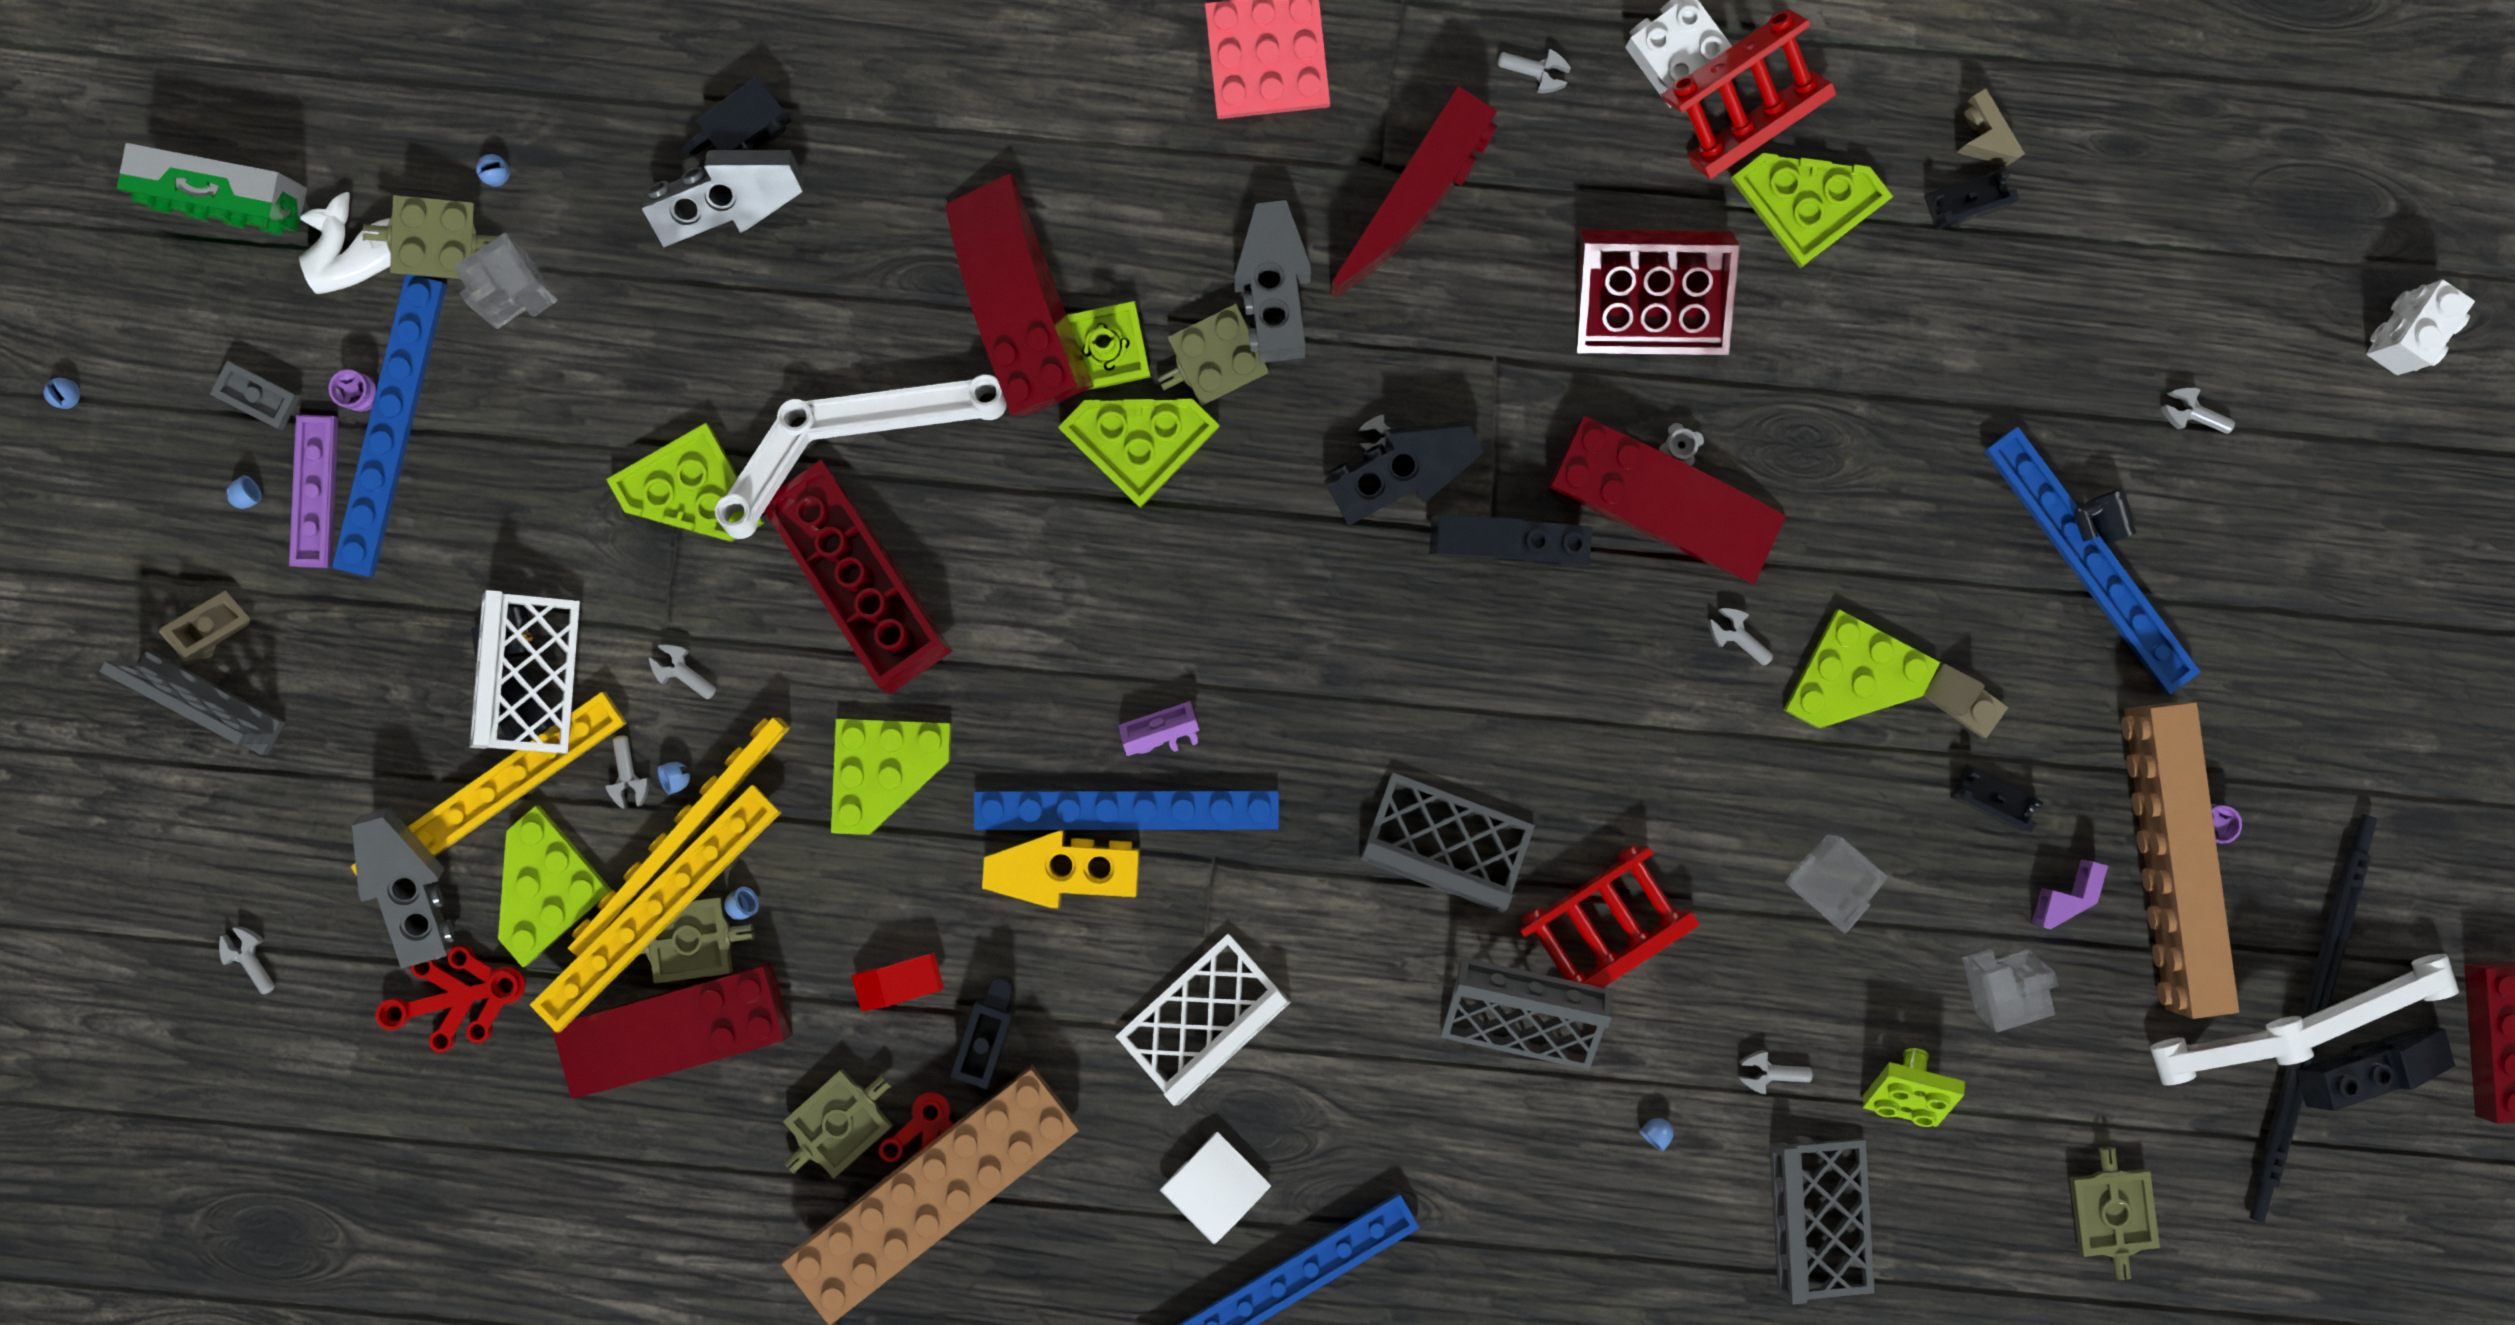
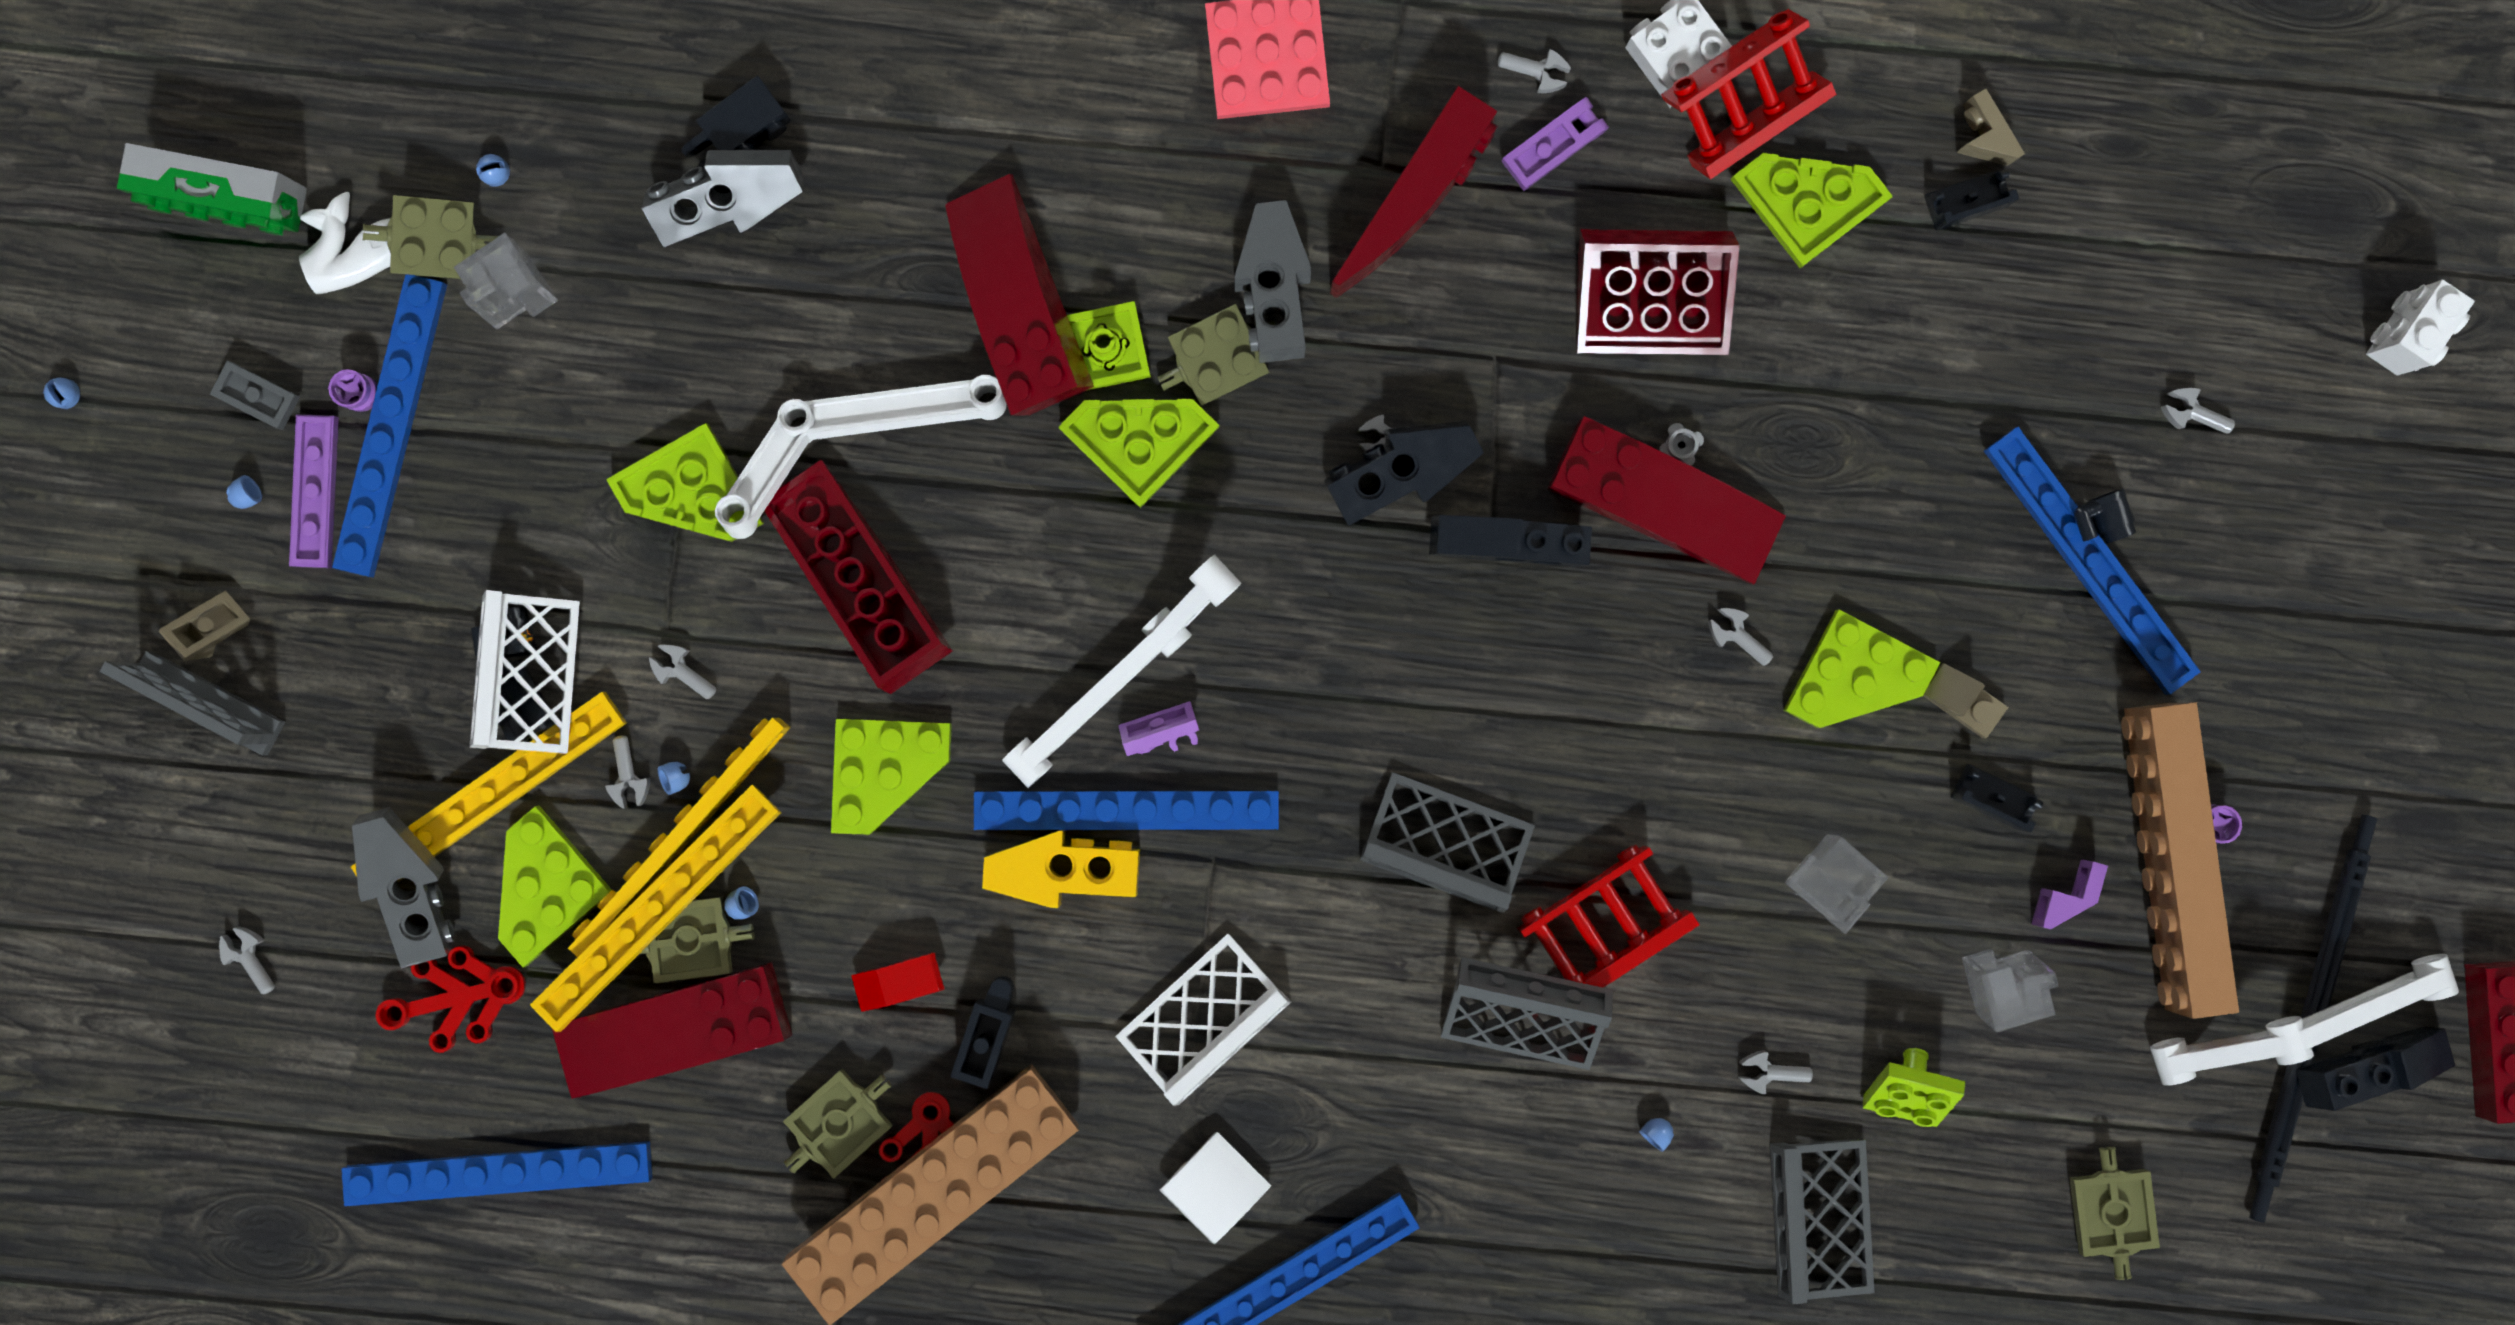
none -> blue plate [341,1141,653,1206]
none -> white piece [1002,554,1241,788]
none -> medium lavender plate [1502,97,1609,191]

